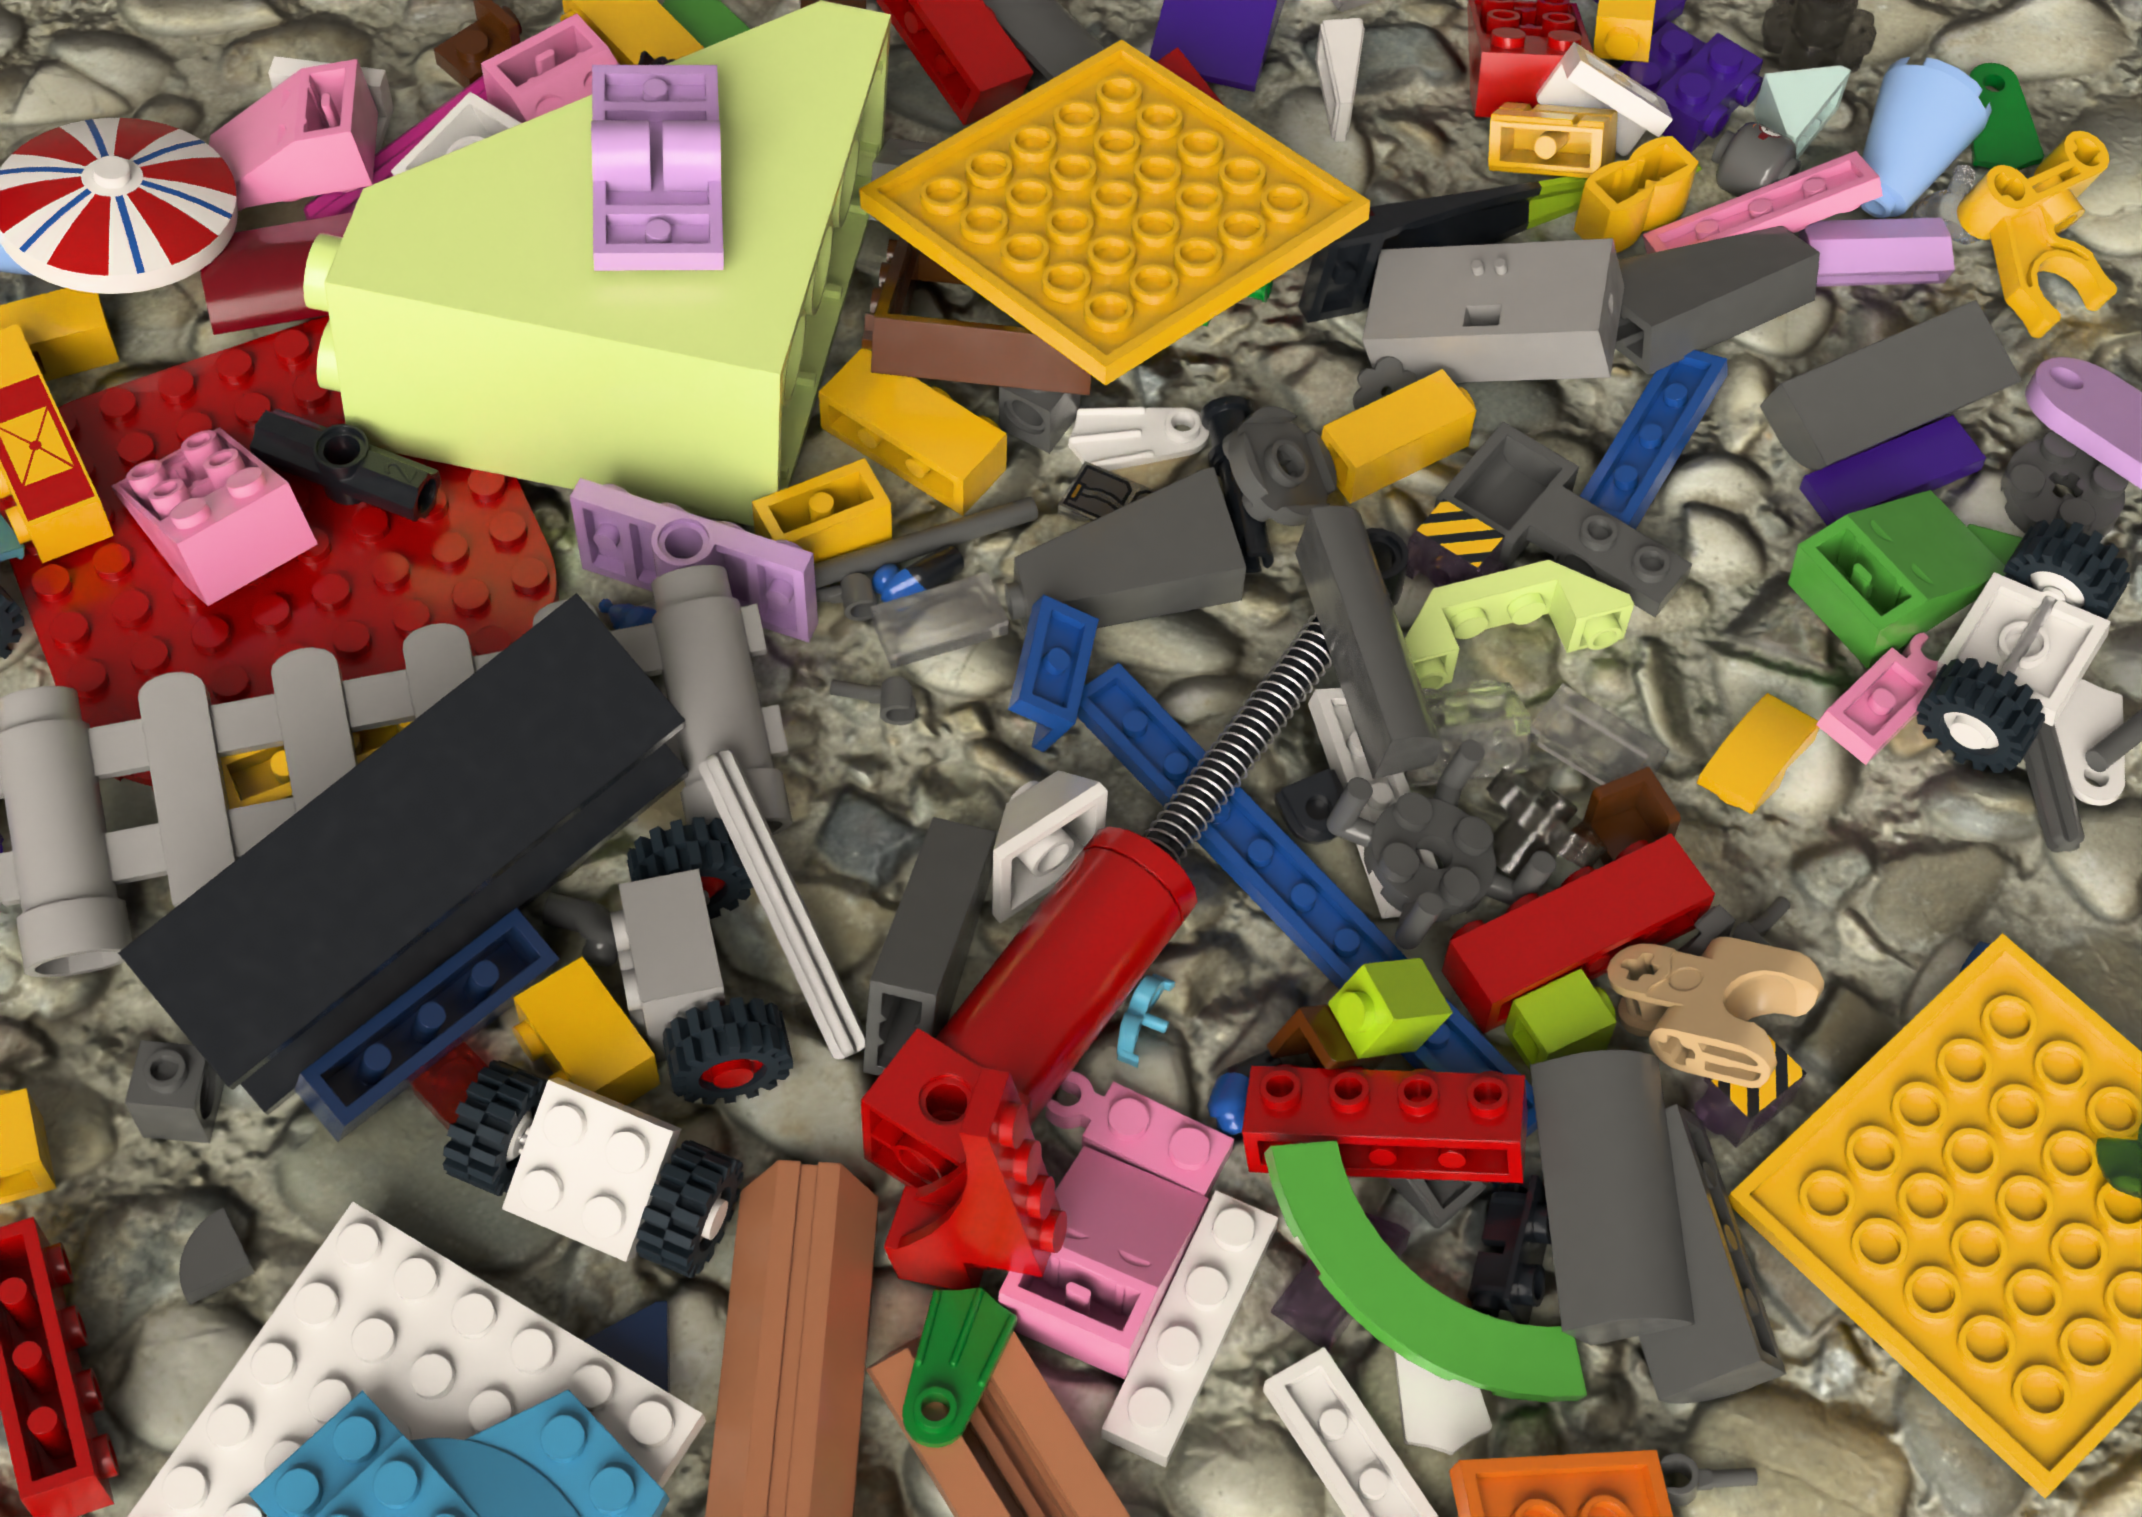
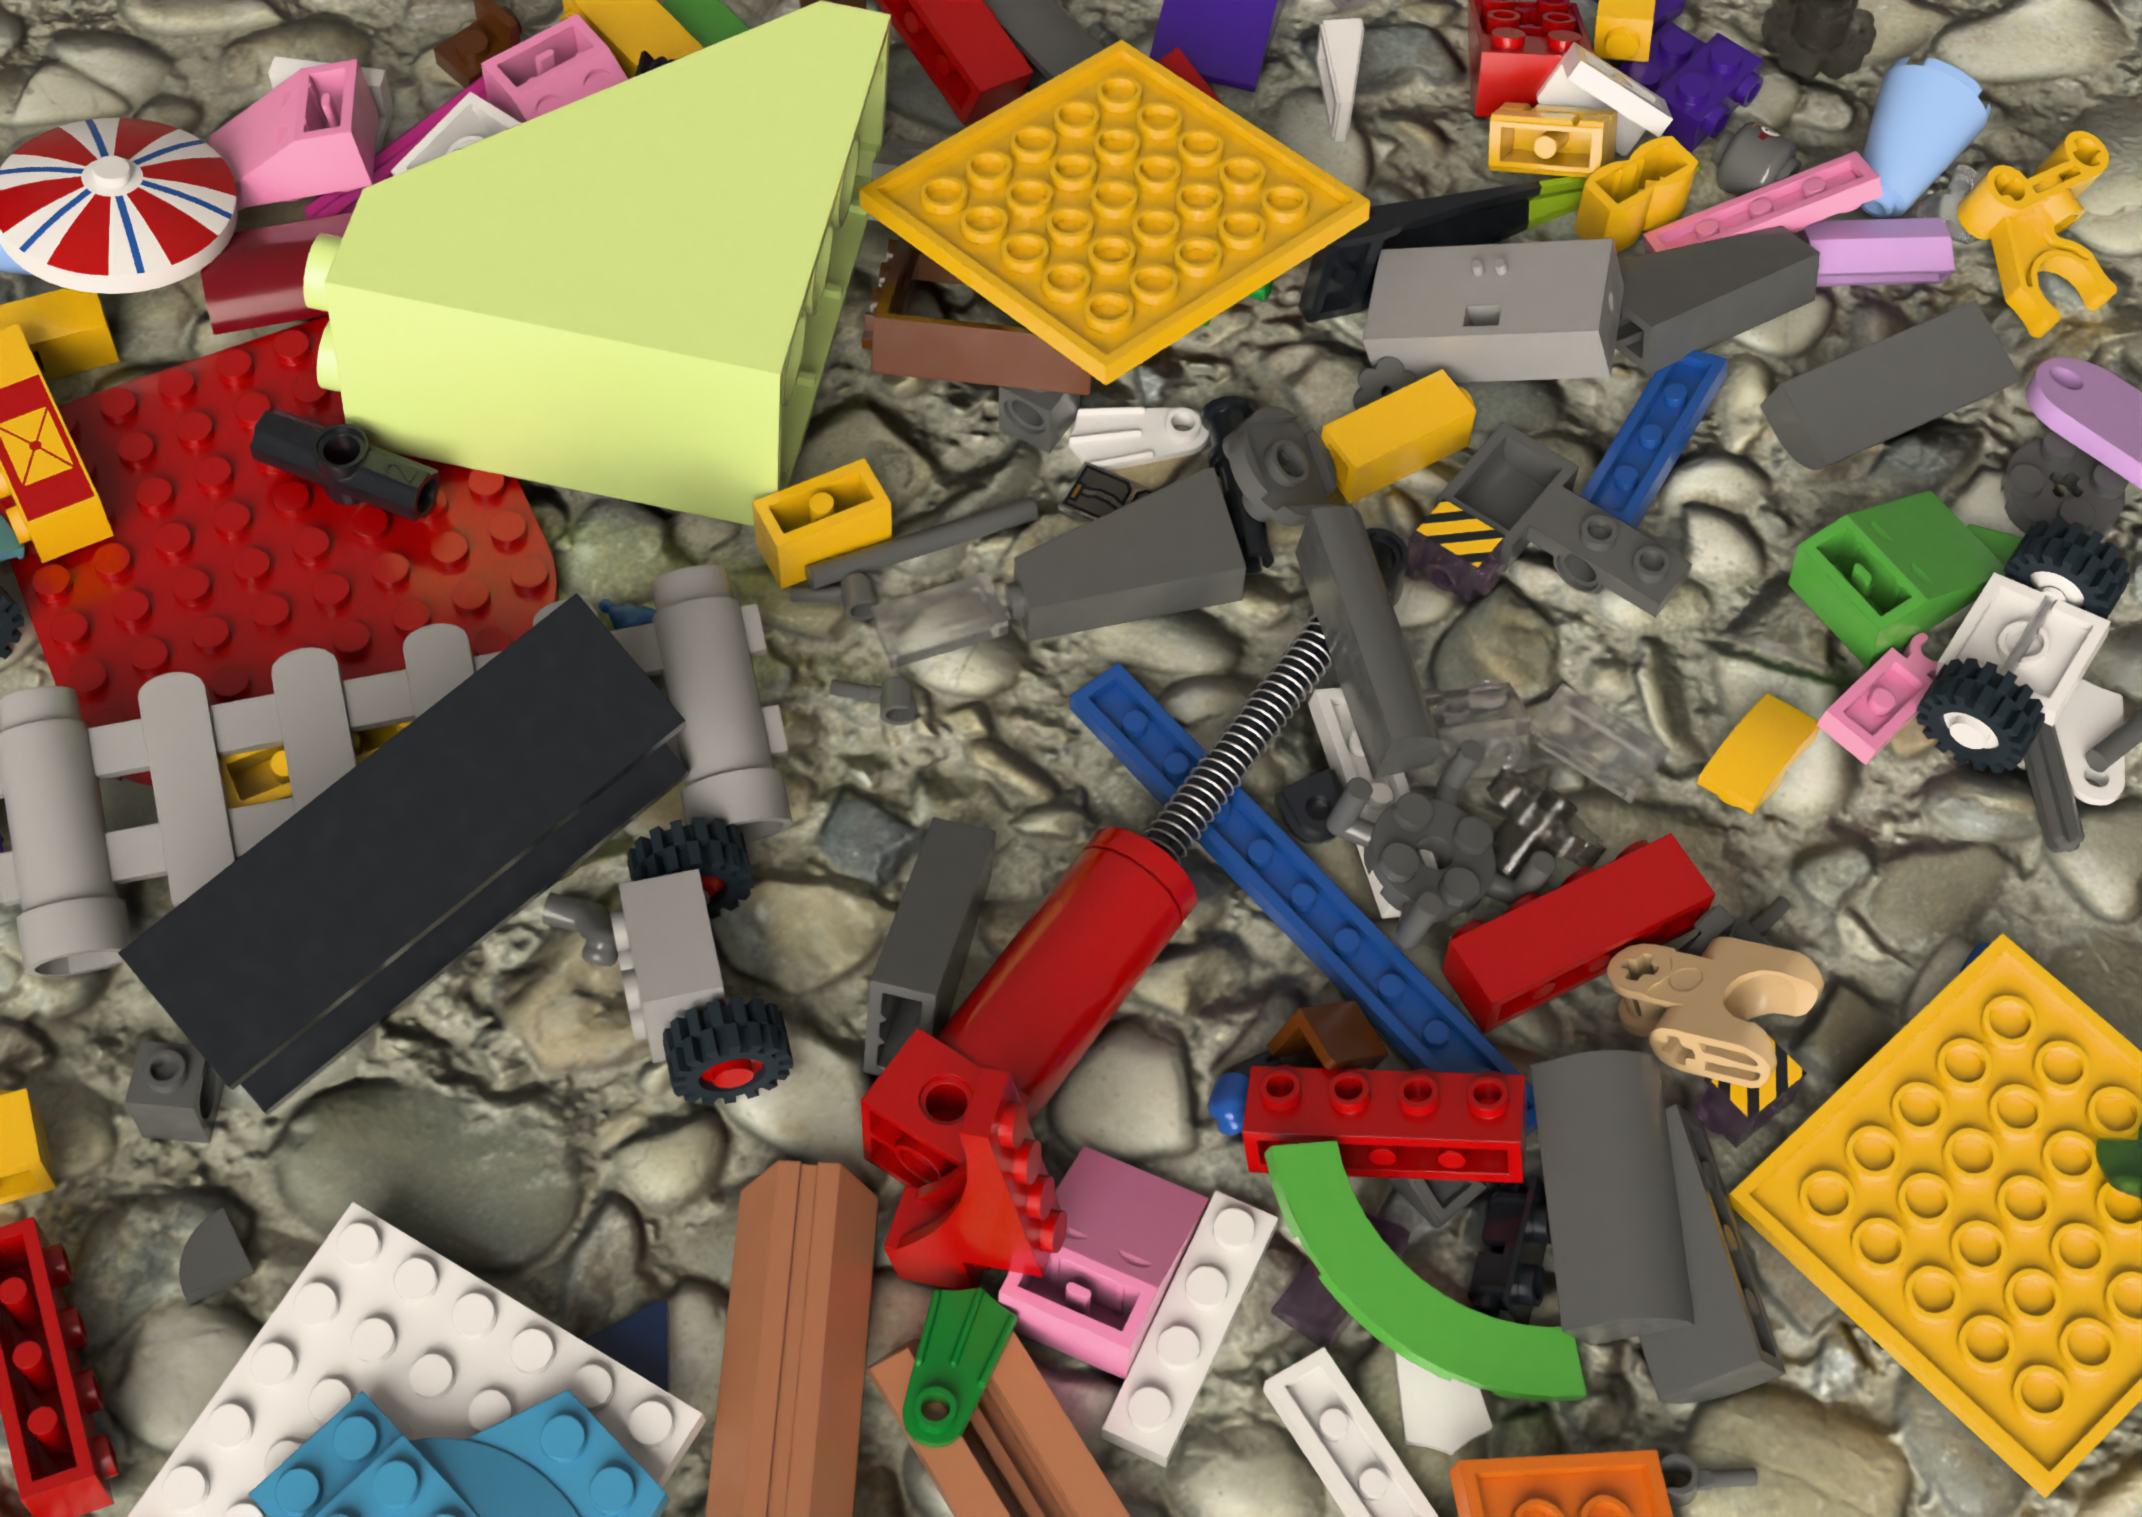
bright pink slope [111,428,318,606] -> none
dark blue brick [295,907,560,1142] -> none
clear red plate [411,1042,488,1130] -> none
plate [443,1060,744,1278] -> none
yellow brick [512,956,660,1105] -> none
lavender plate [570,478,818,643] -> none
lavender plate [591,65,724,271] -> none
axle [698,749,866,1060] -> none
yellow brick [819,348,1007,516] -> none
arm [871,545,964,606] -> none
white slope [992,770,1108,923] -> none
blue panel [1008,594,1099,752] -> none
bright pink plate [1045,1071,1234,1197] -> none
medium azure piece [1116,974,1175,1068] -> none
lime brick [1327,958,1453,1059] -> none
yellowish green slope [1405,560,1634,694] -> none
lime brick [1504,969,1617,1072] -> none
reddish brown panel [1581,766,1681,865] -> none
light aqua slope [1754,65,1851,159] -> none
dark purple tile [1799,415,1986,526] -> none
green piece [1969,63,2044,171] -> none

